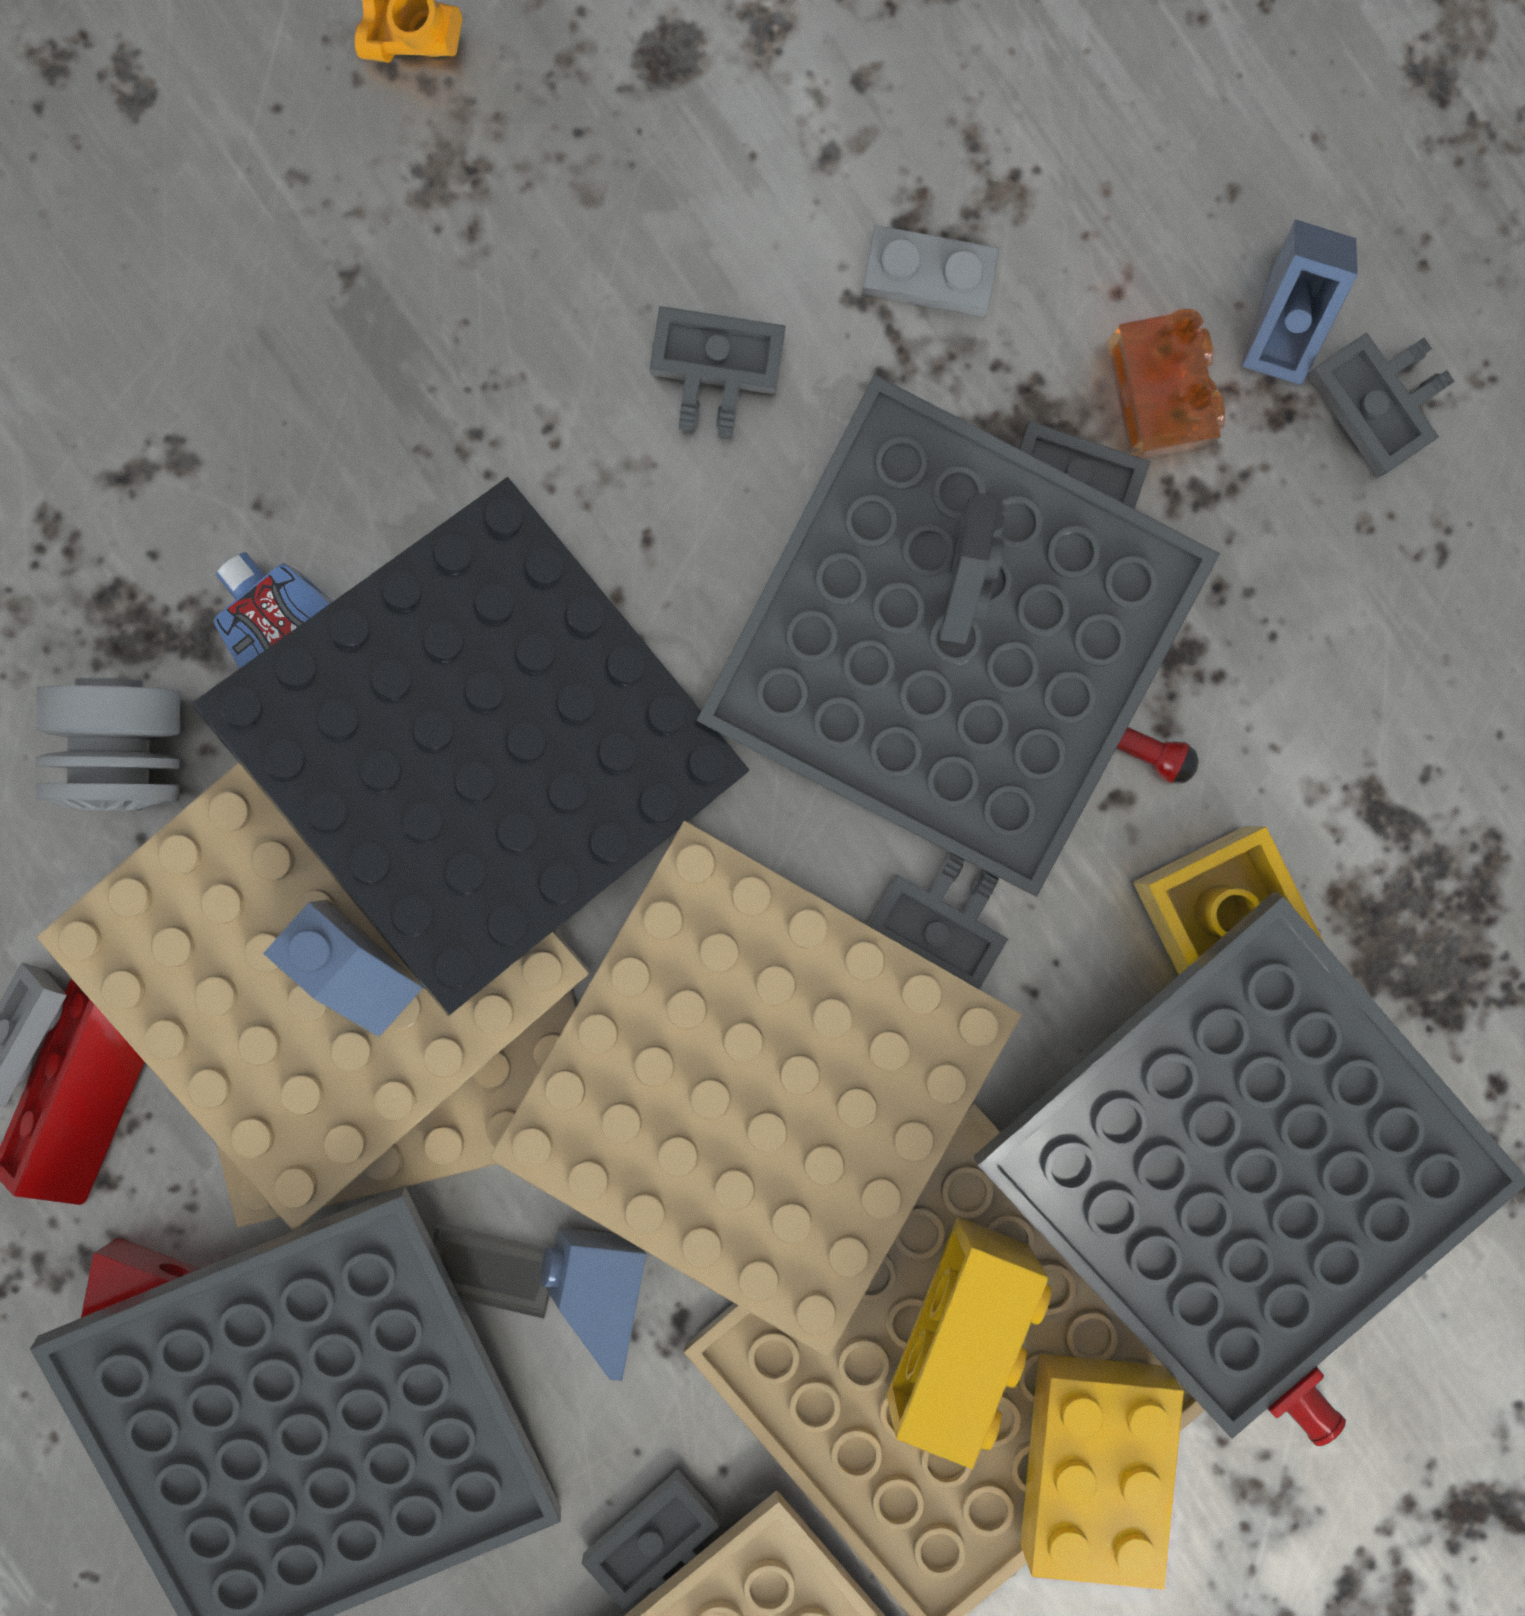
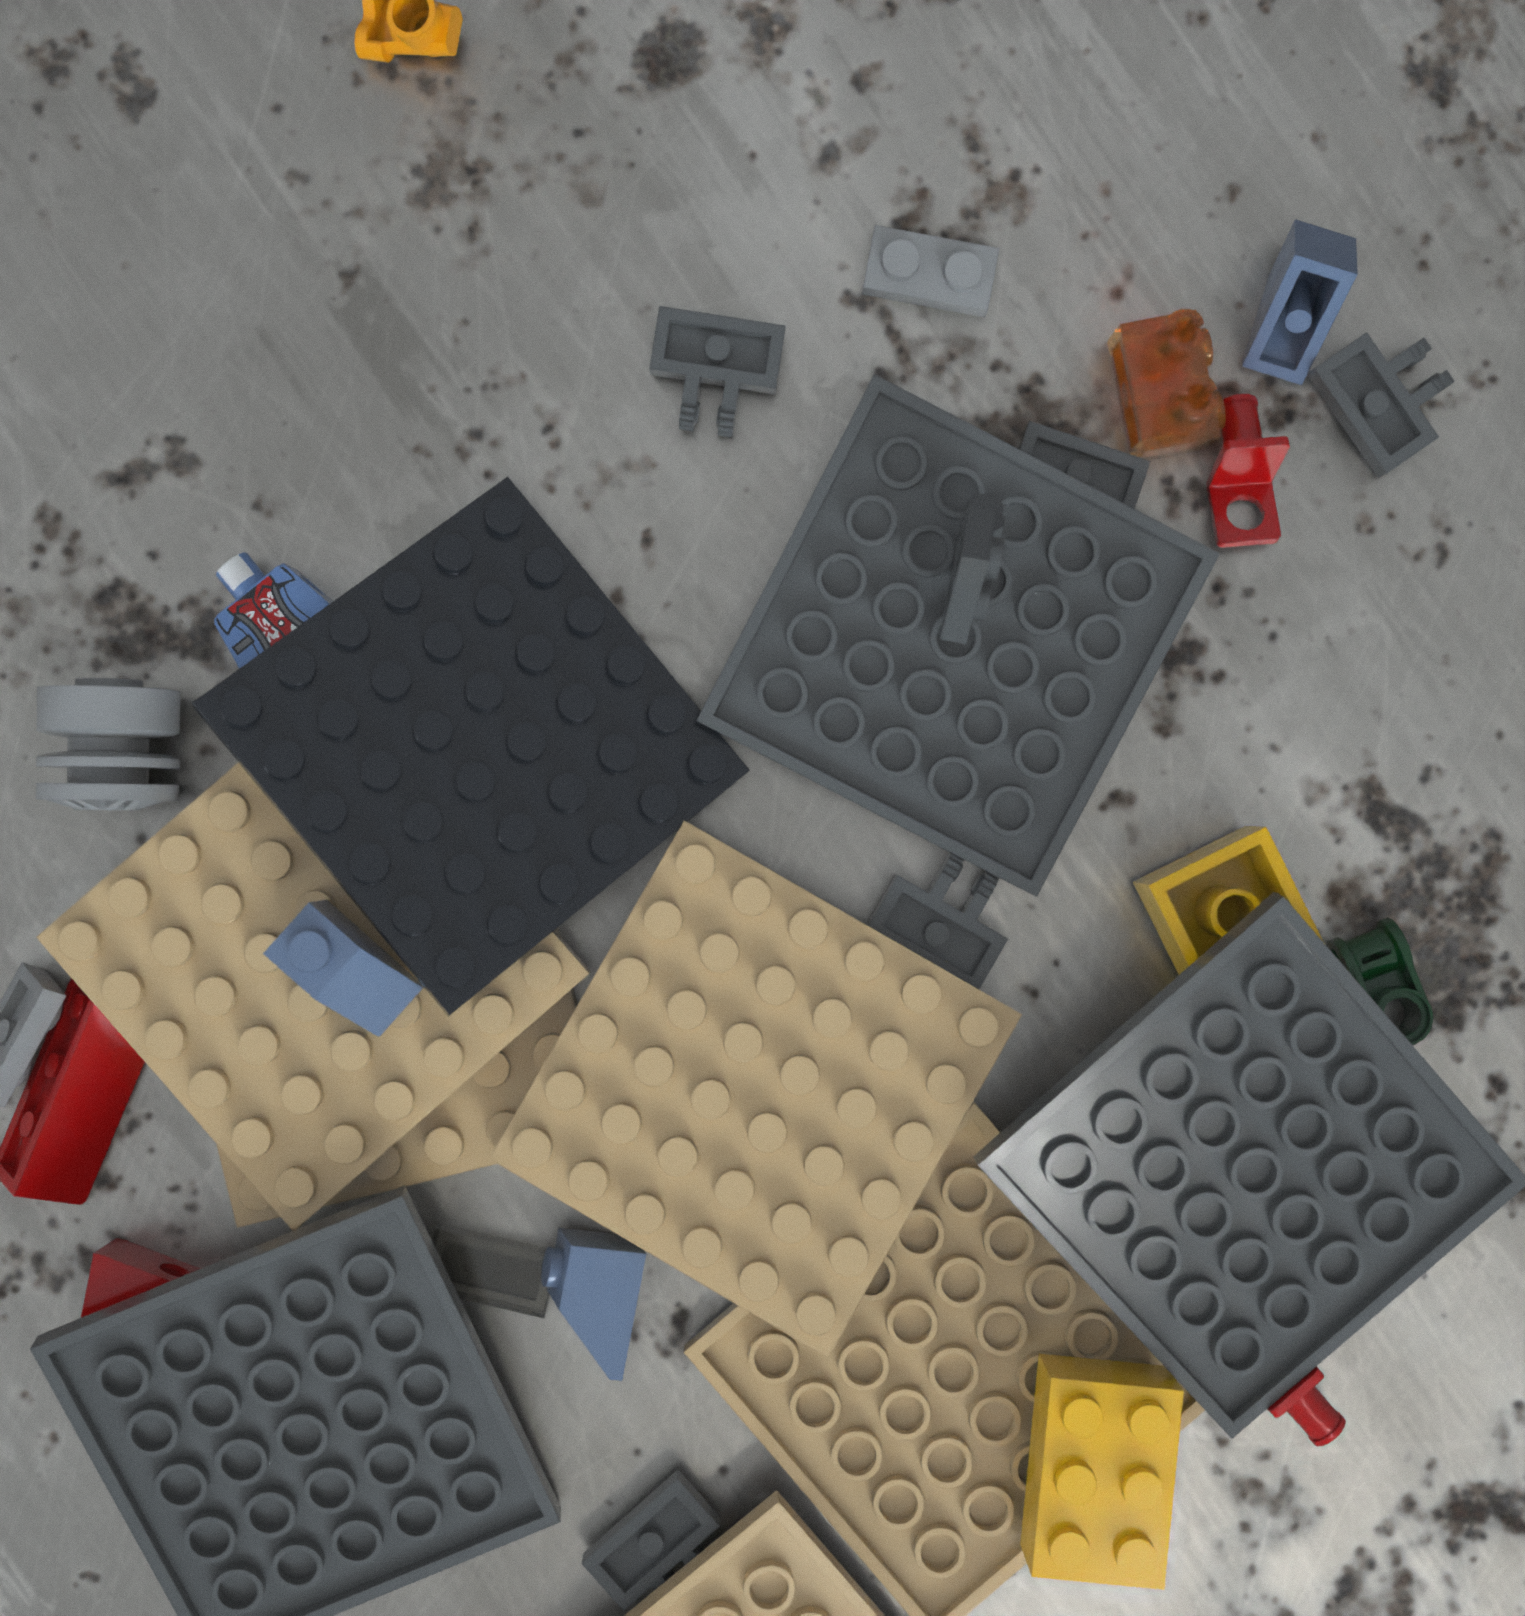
yellow brick [887,1216,1052,1469] -> none
red piece [1116,727,1199,784] -> none
none -> red bracket [1206,394,1290,548]
none -> dark green piece [1326,917,1434,1045]

